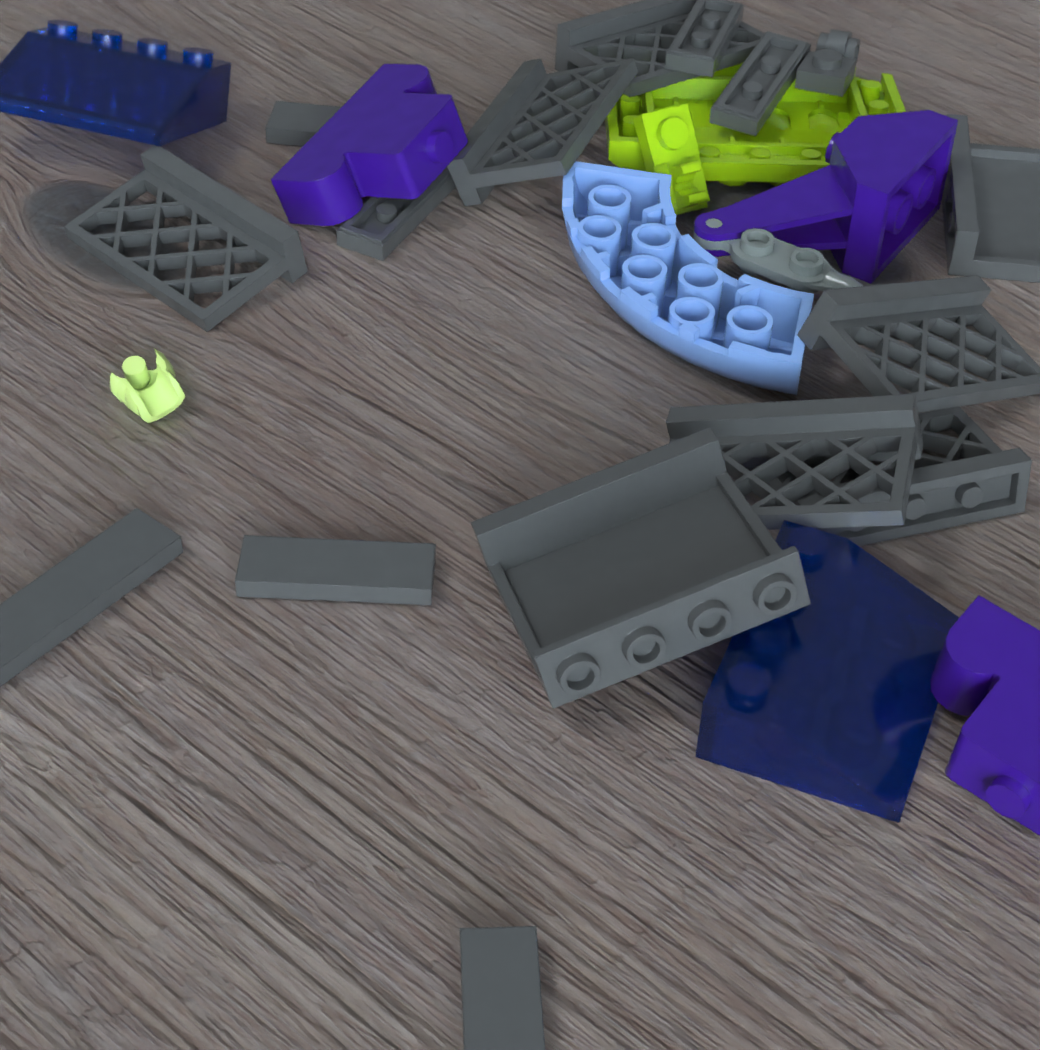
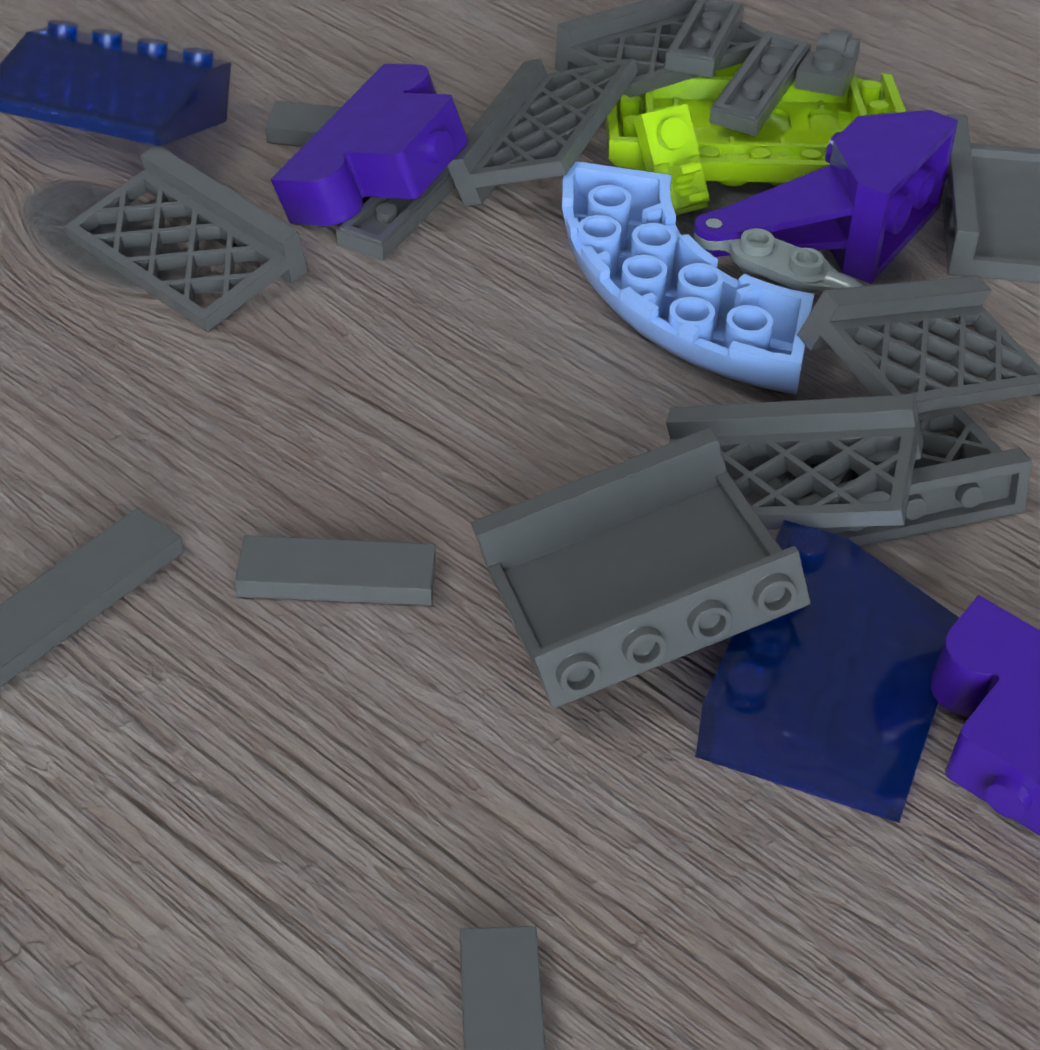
yellowish green arm [110,349,185,423] -> none

